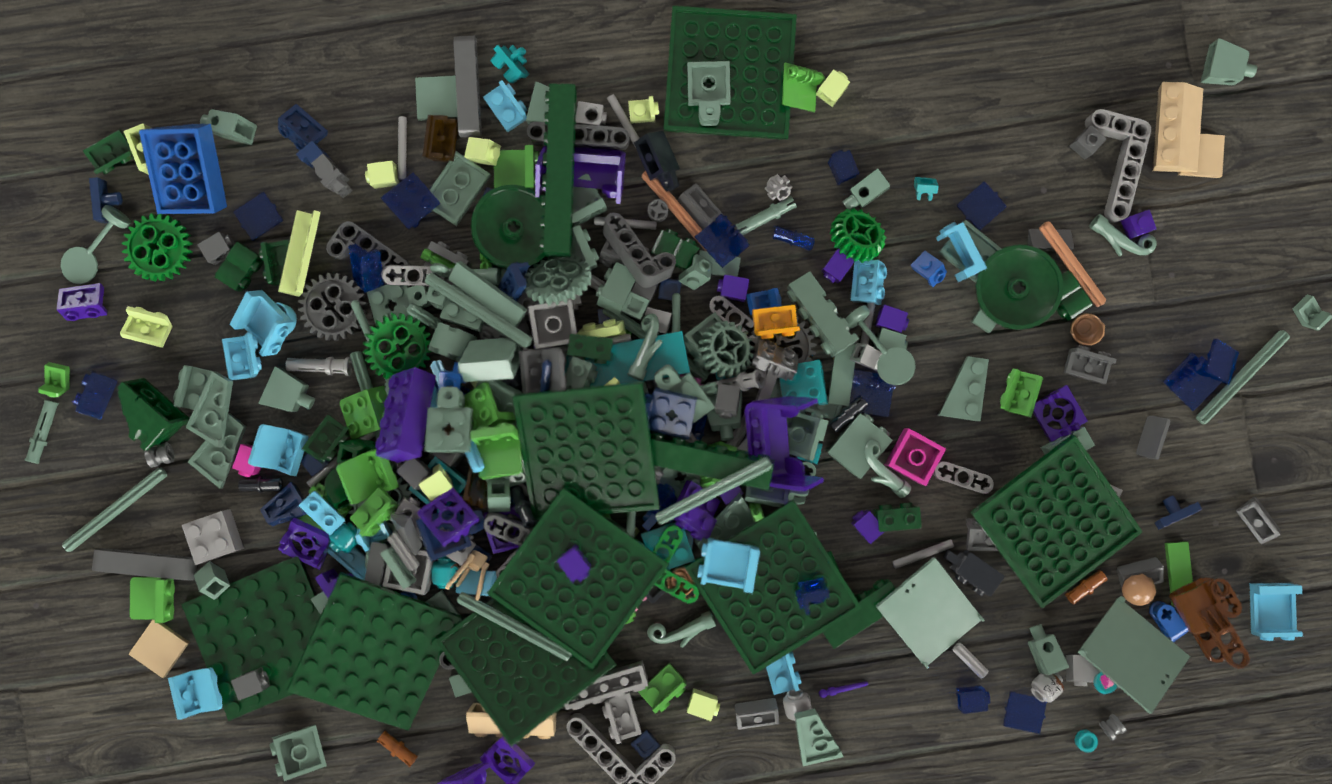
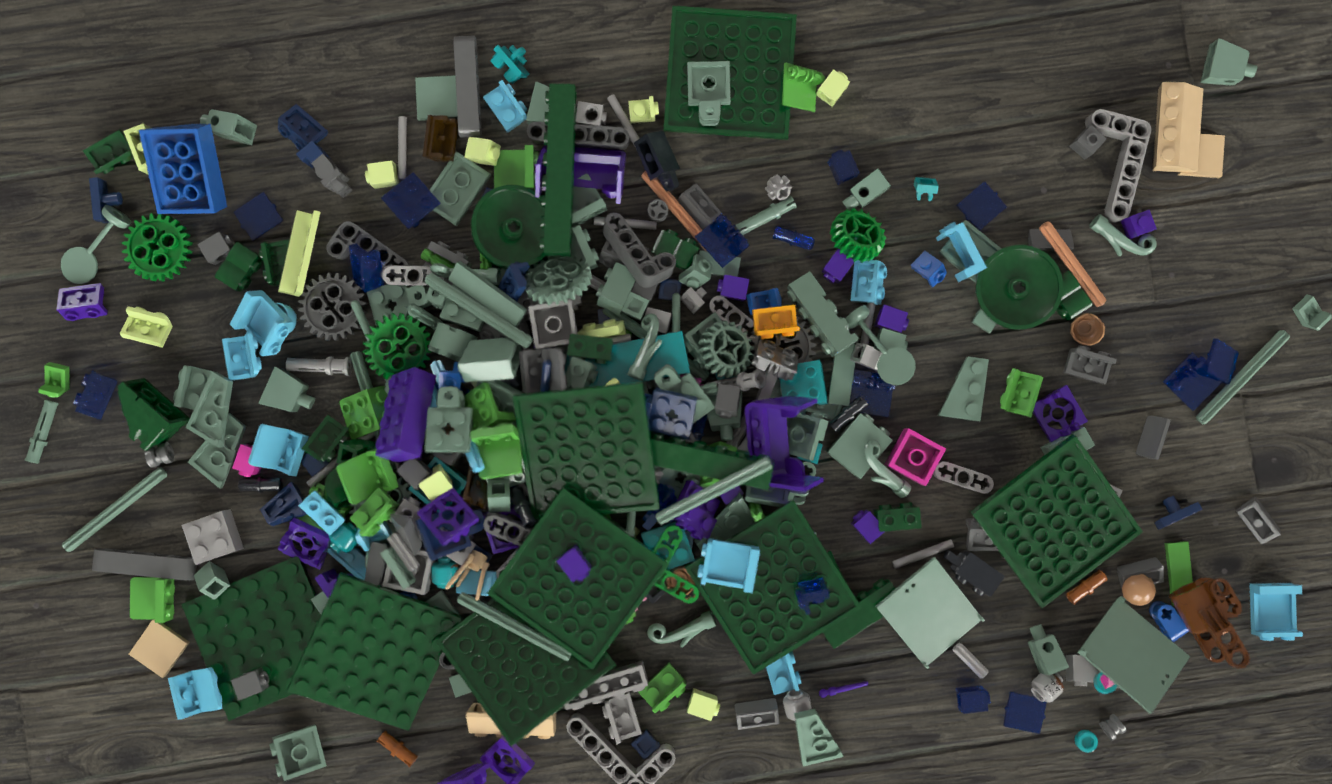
none -> light grey tile [680,287,707,314]

